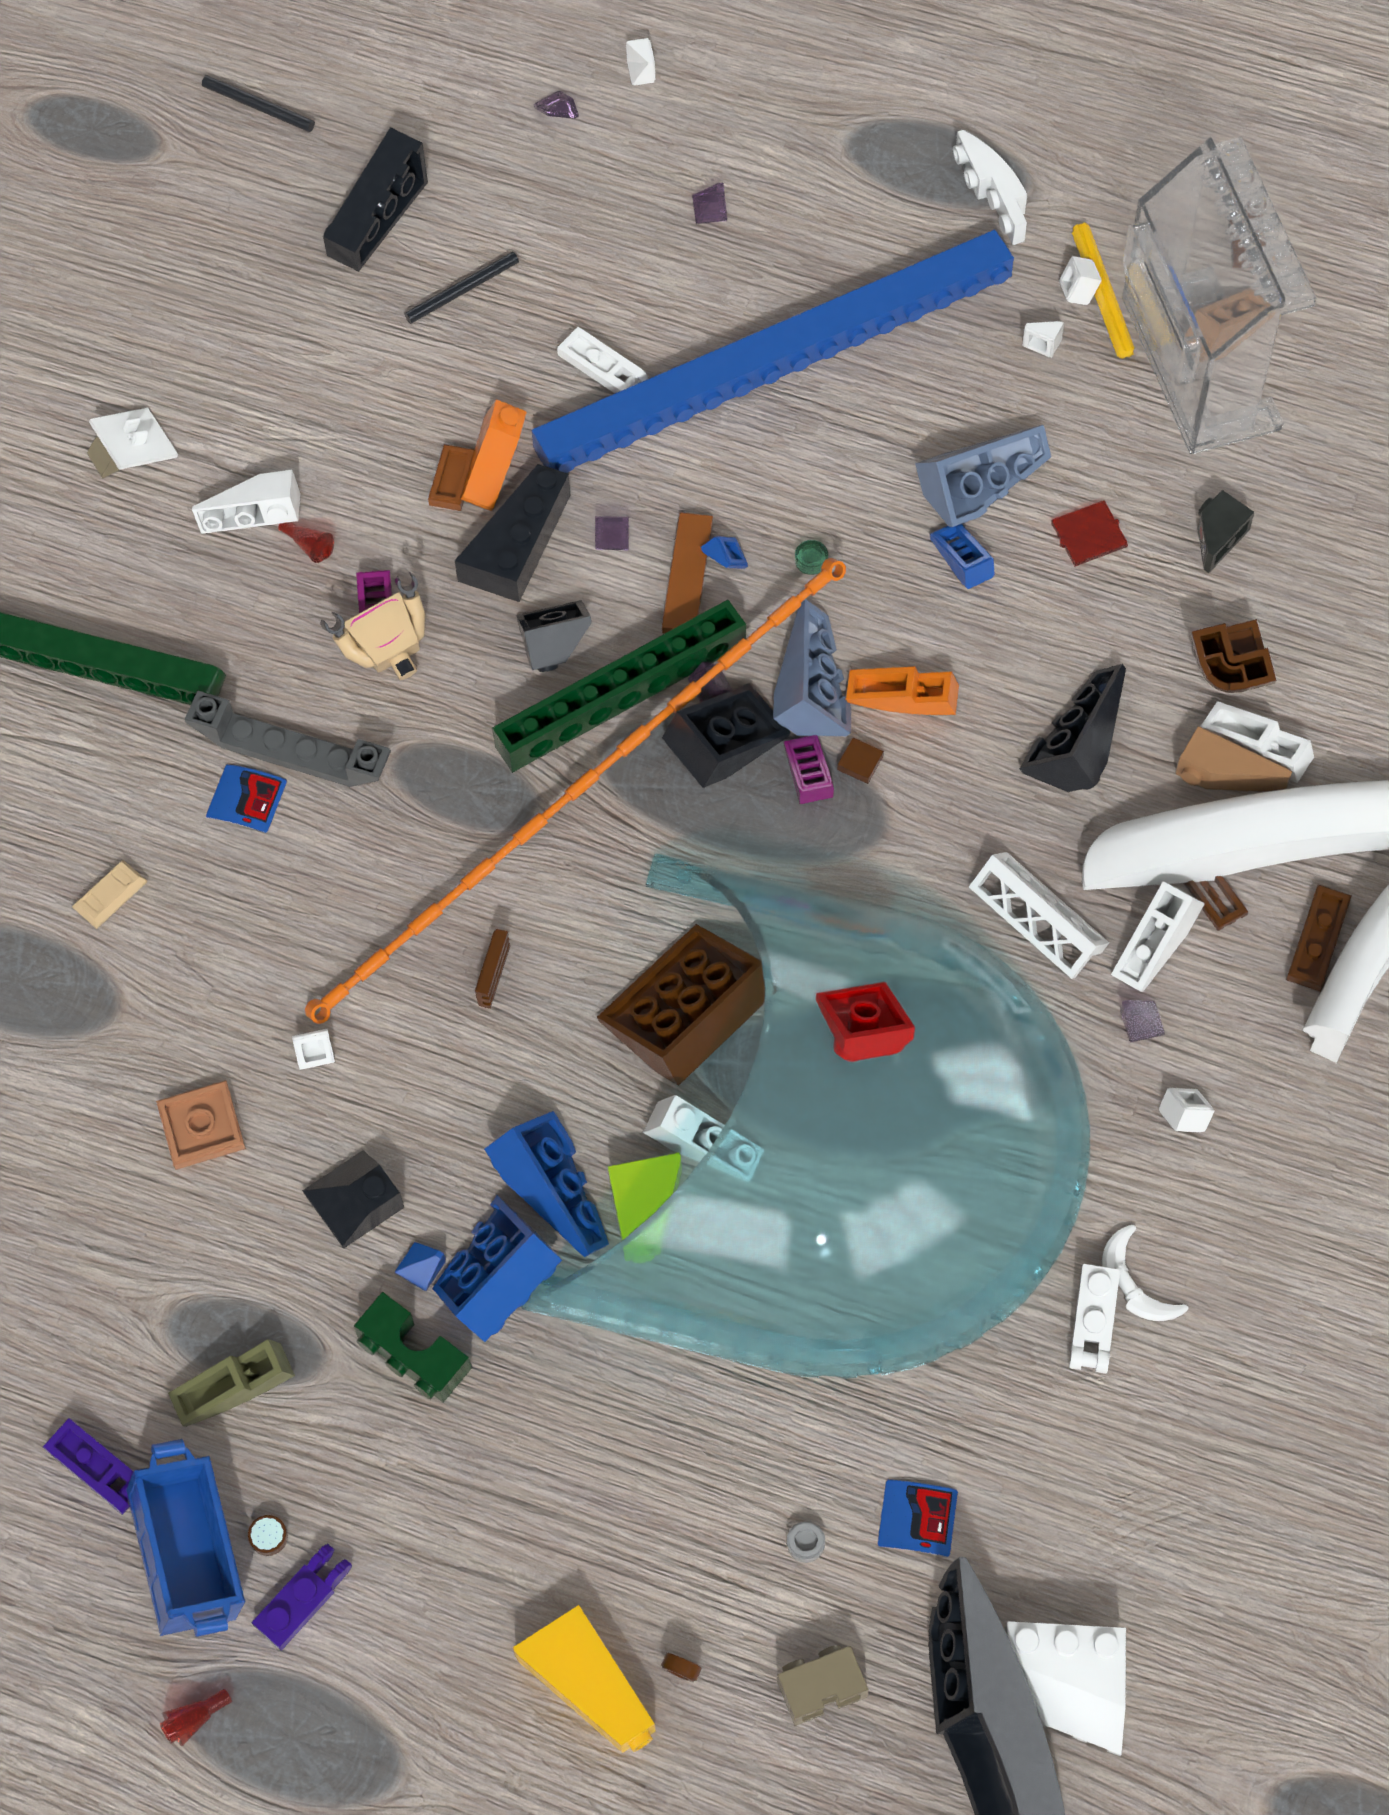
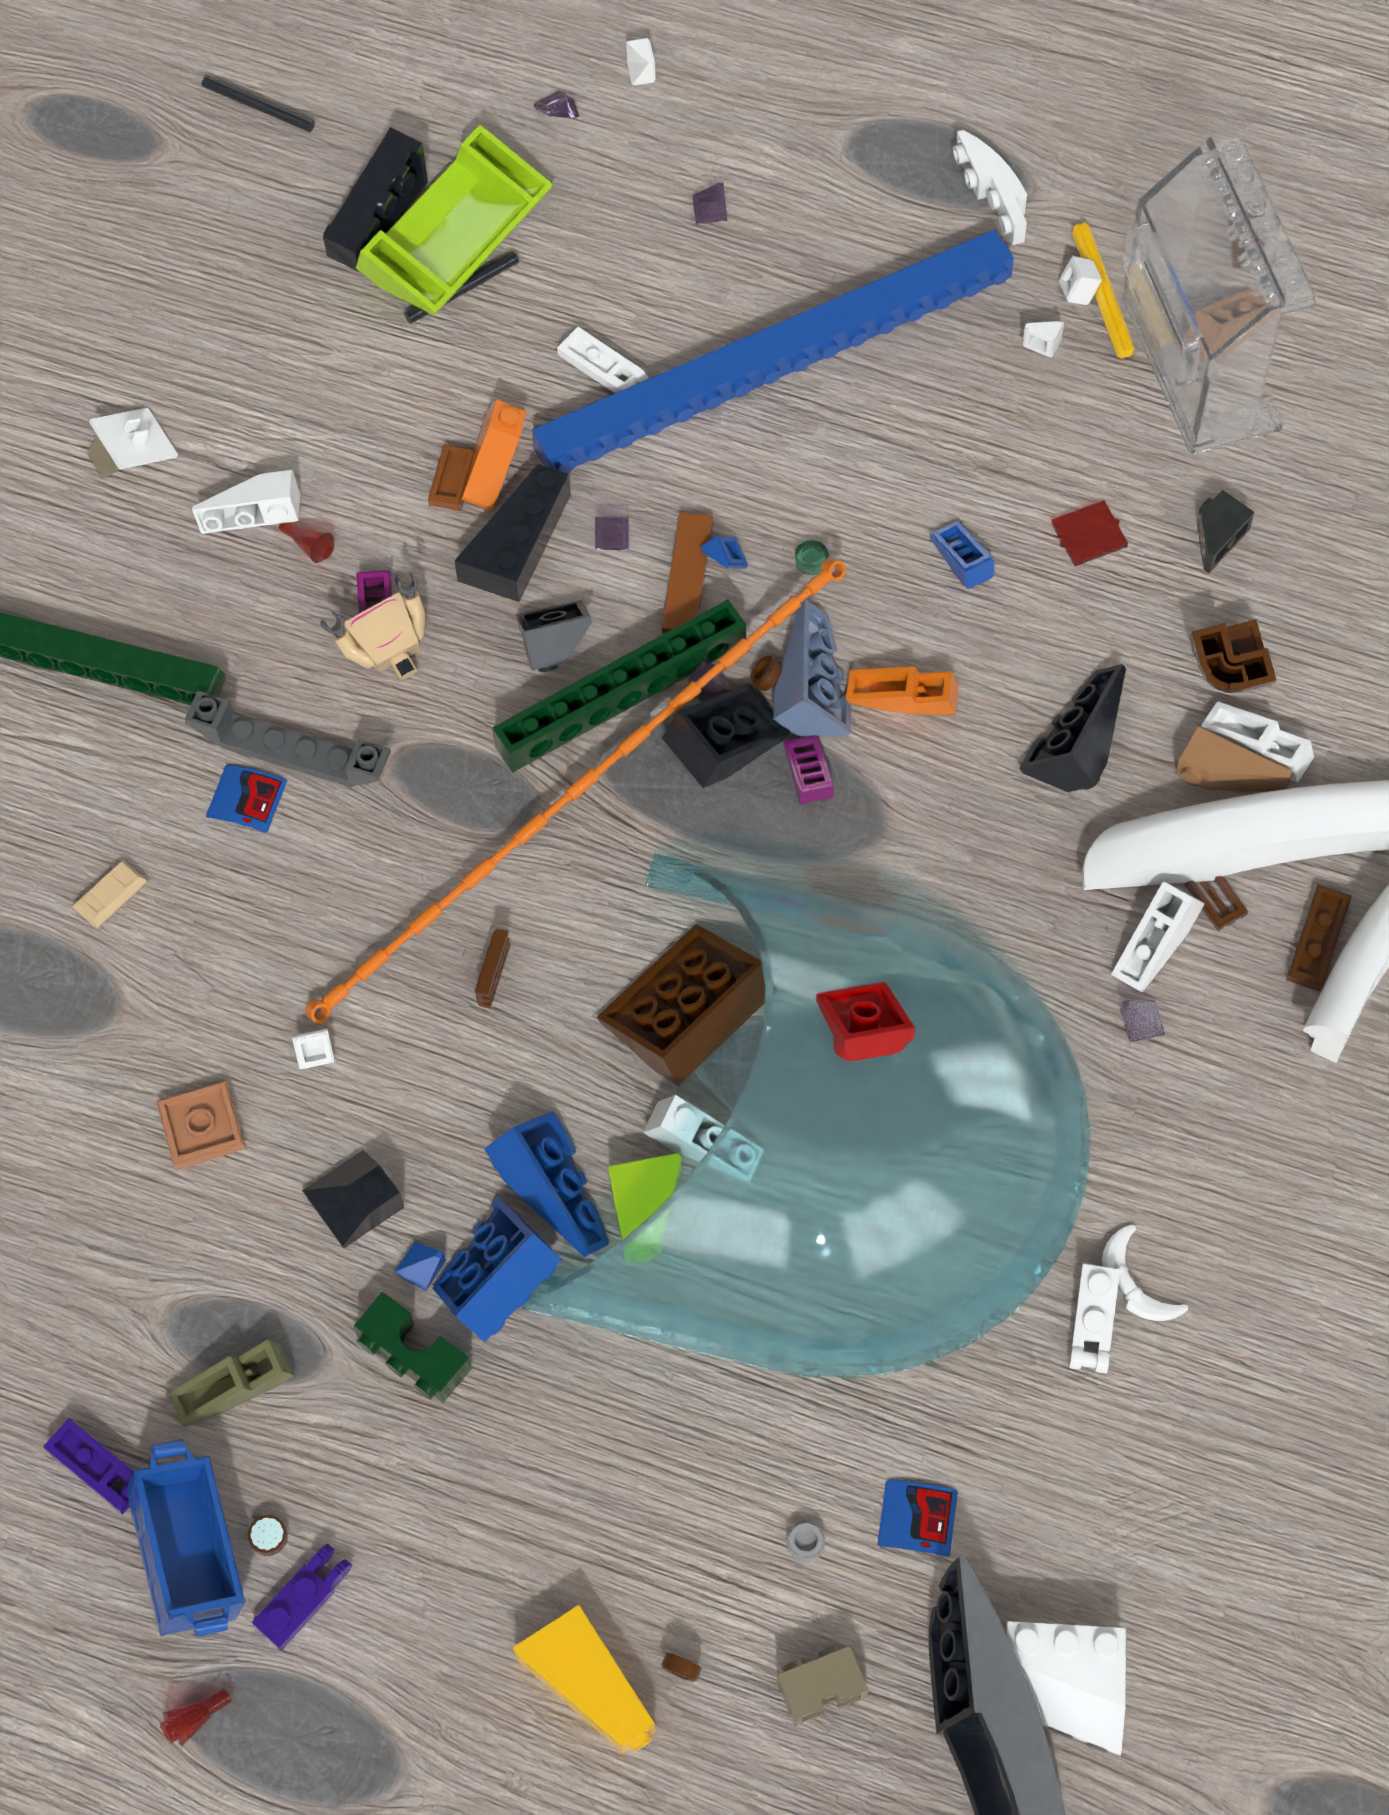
reddish brown tile [837,738,884,784] -> none
sand blue wedge [915,425,1051,527] -> none
white fence [969,852,1109,979] -> none
white slope [1159,1088,1215,1132] -> none
none -> lime slope [356,125,553,316]
none -> reddish brown tile [750,656,782,691]

